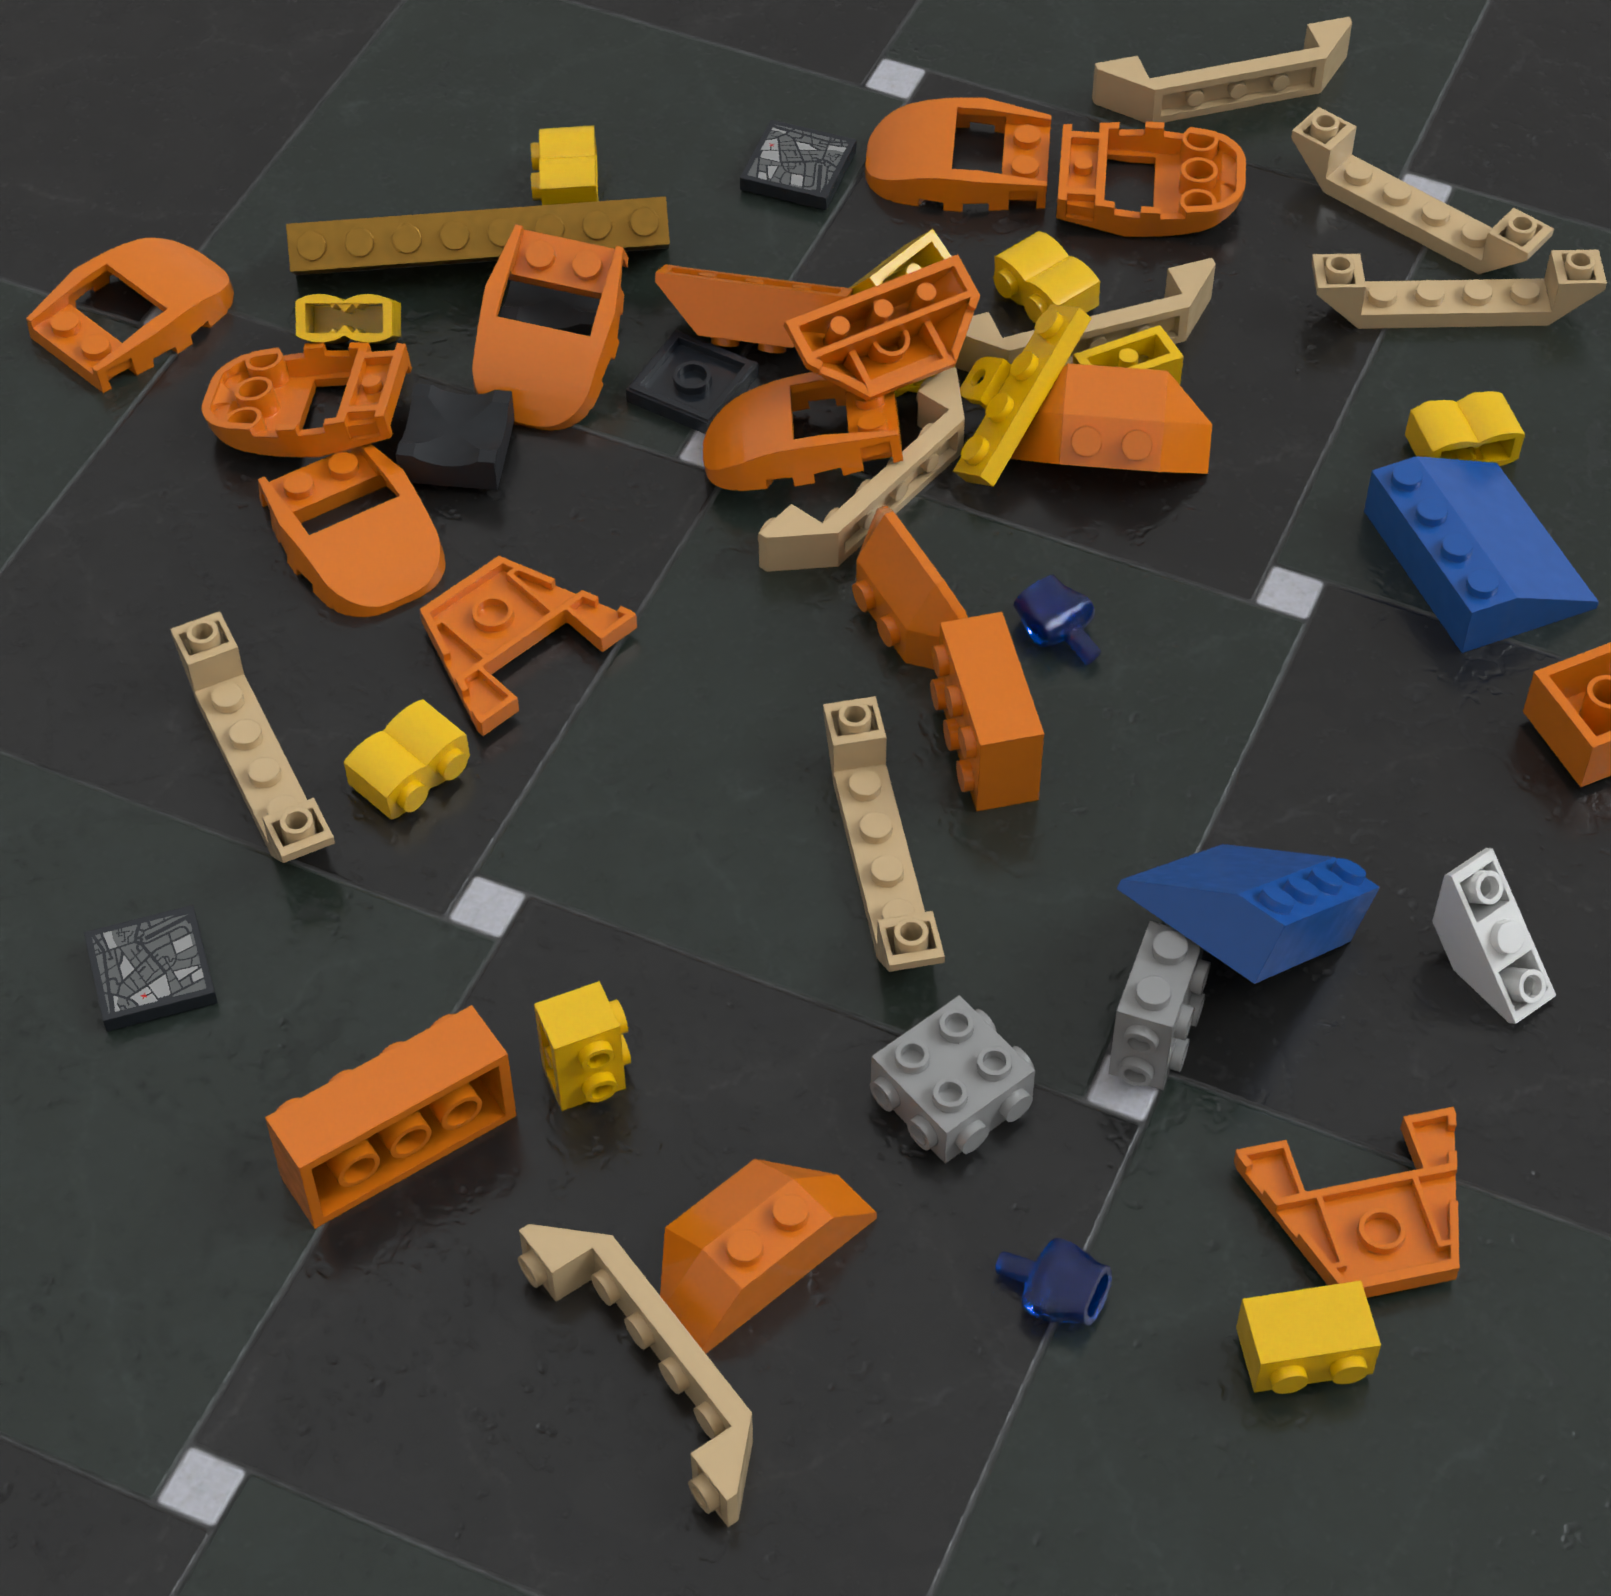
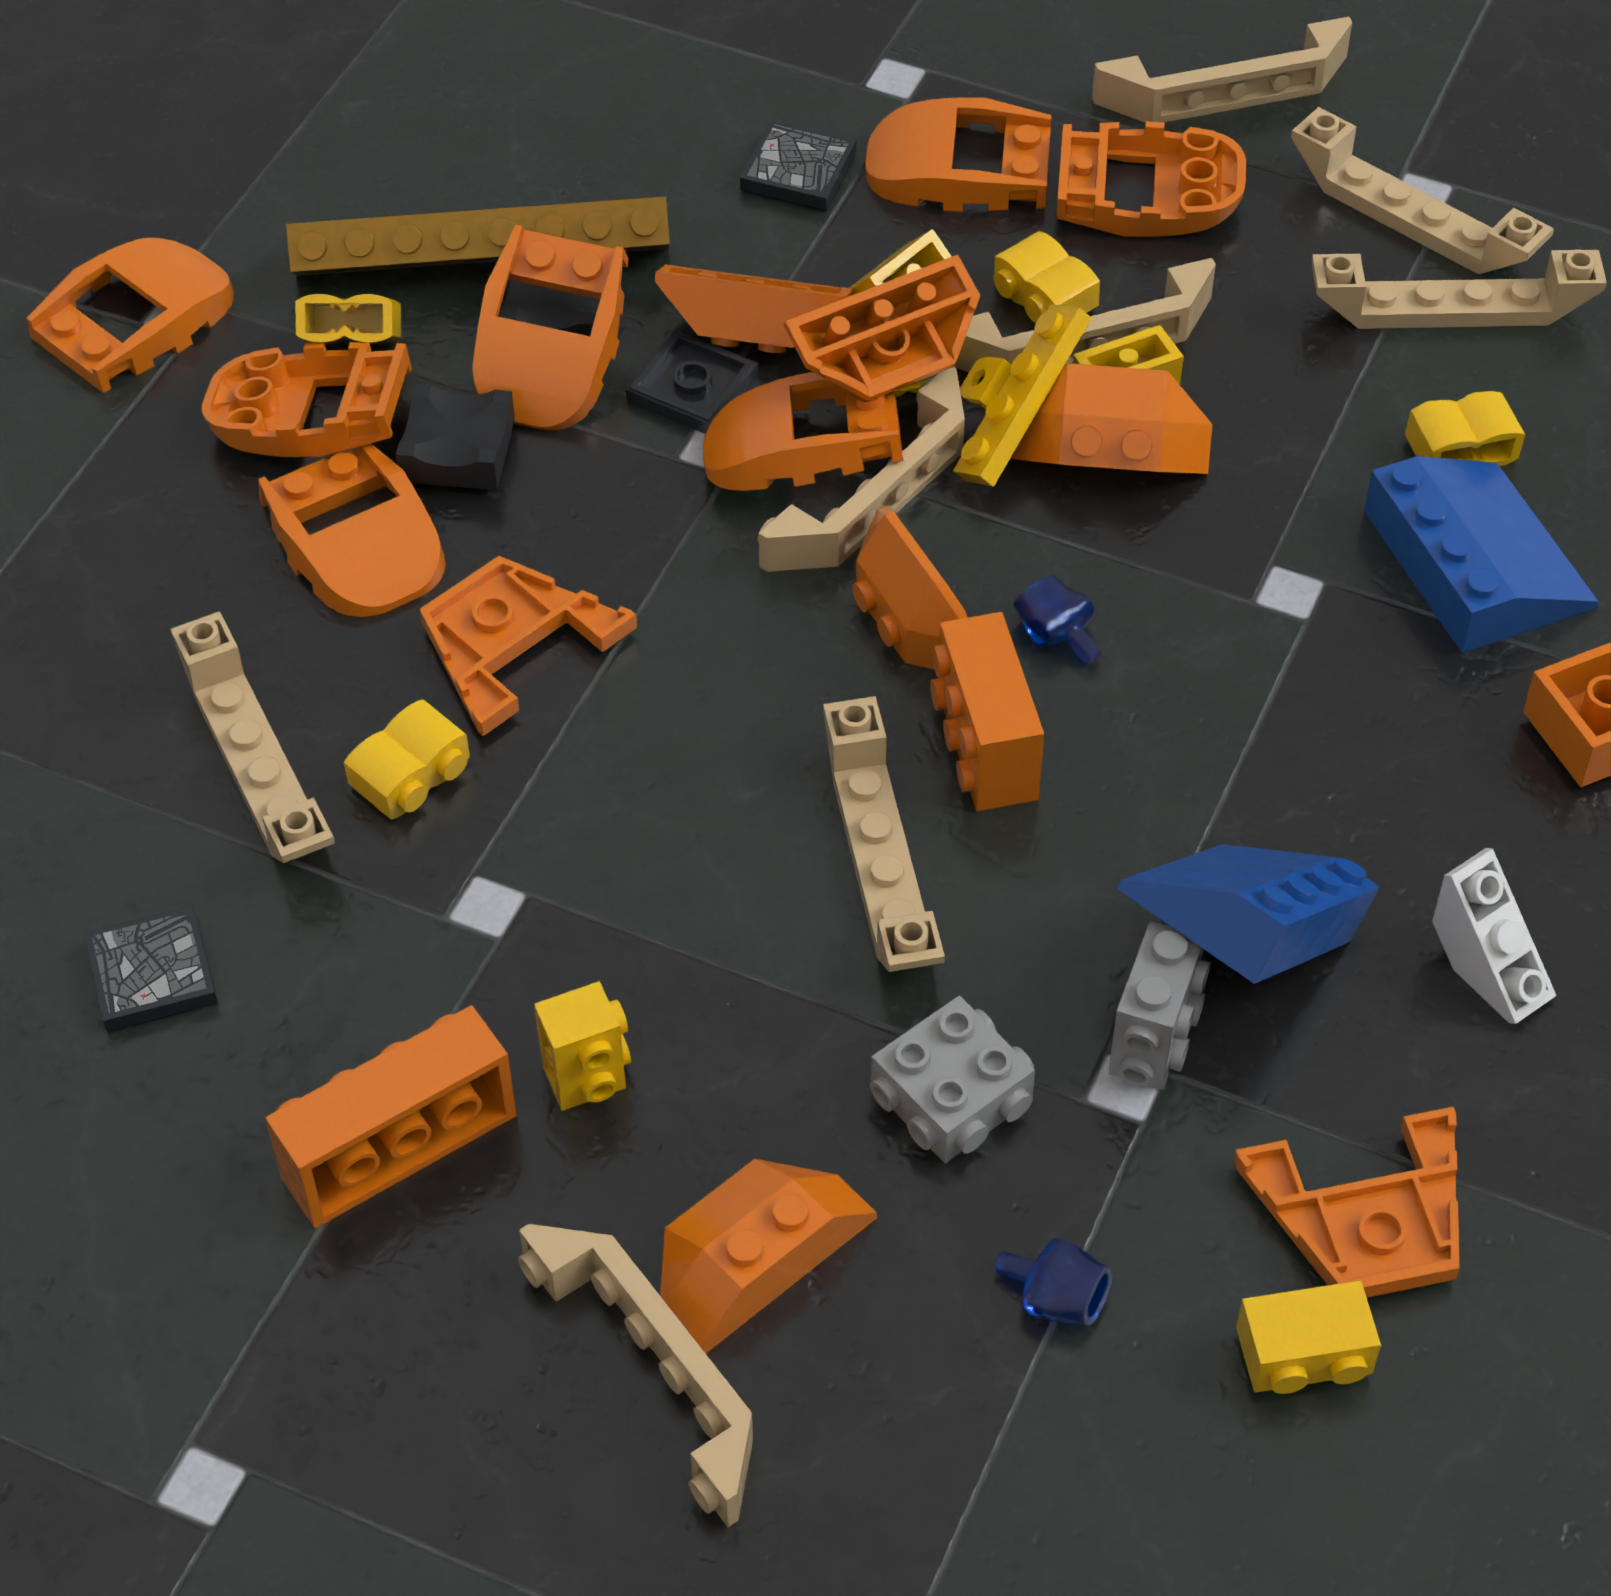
yellow brick [531,125,599,205] -> none

